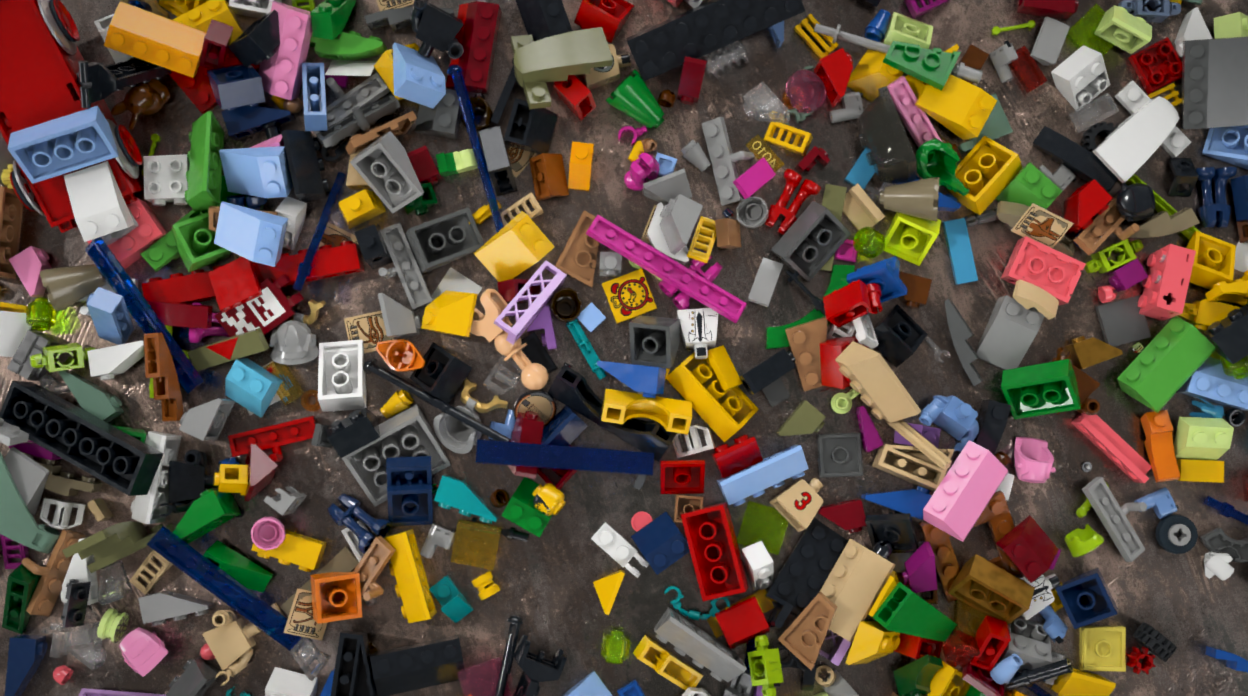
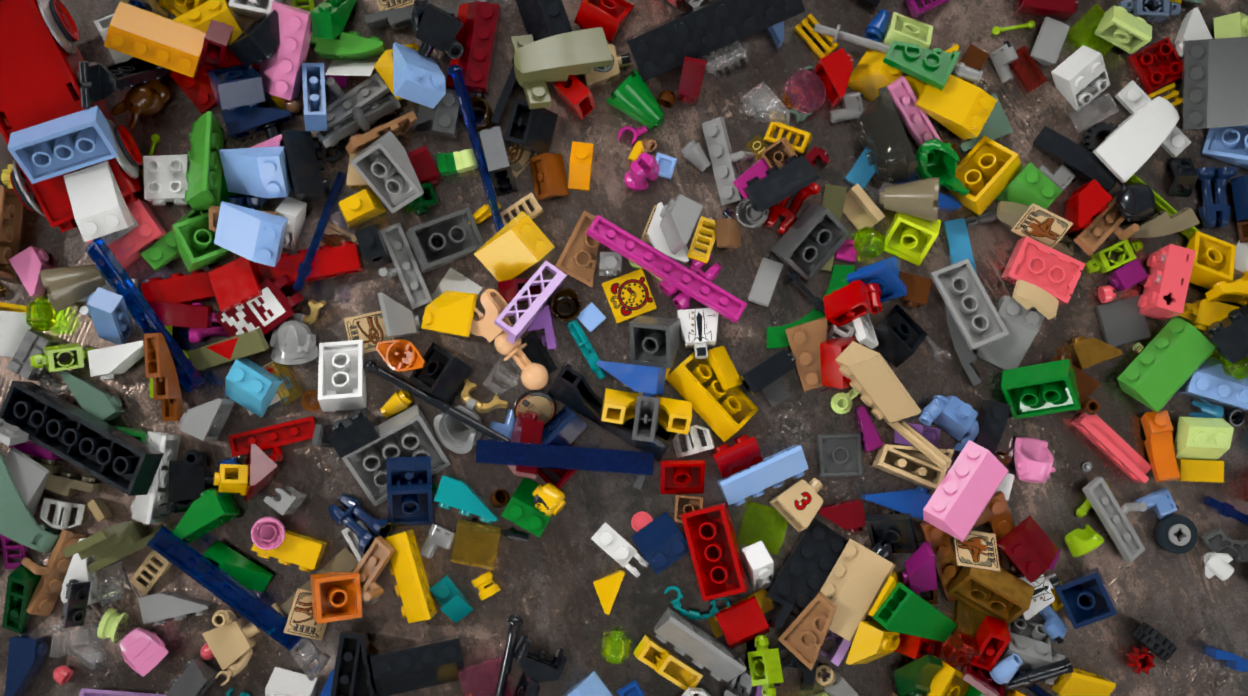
light grey slope [642,168,692,205] -> none
olive slope [775,400,826,436] -> none
light yellow tile [1079,625,1126,672] -> none
none -> flat silver slope [632,395,660,443]
none -> black slope [743,154,820,212]
none -> medium nougat piece [761,137,798,168]
none -> light grey slope [930,259,1009,351]
none -> sticker [954,531,1000,571]

